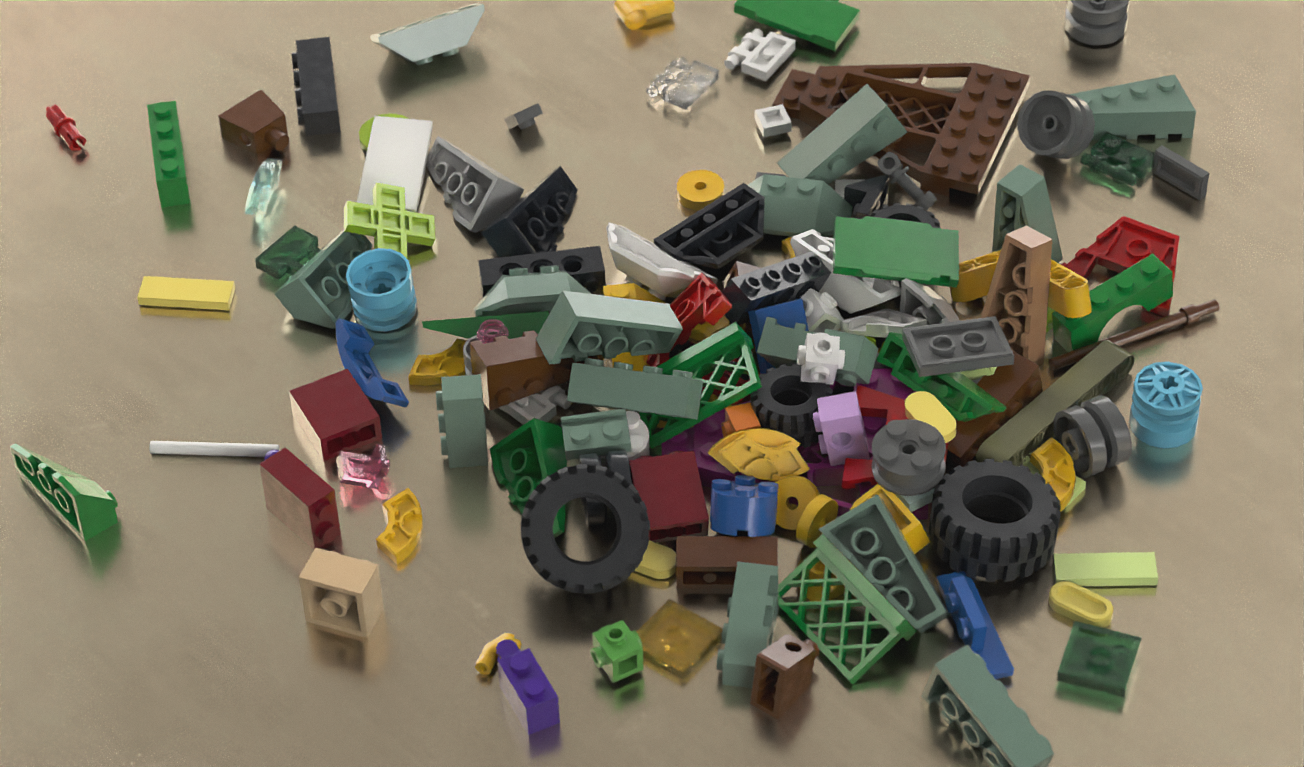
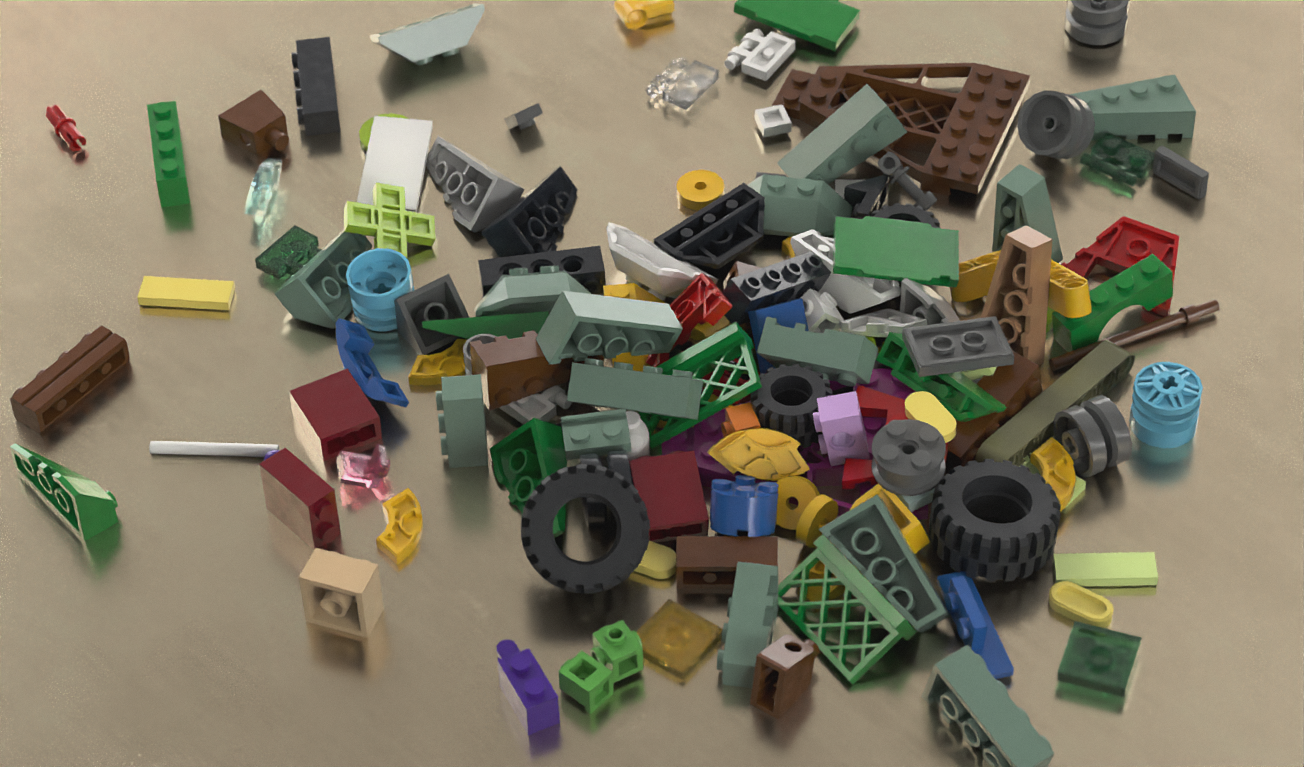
yellow arm [475,633,522,675] -> none
clear pink plate [477,319,509,344] -> none
white brick [797,333,845,385] -> none
none -> reddish brown brick [10,325,130,434]
none -> dark grey slope [394,274,469,355]
none -> bright green brick [558,651,614,714]

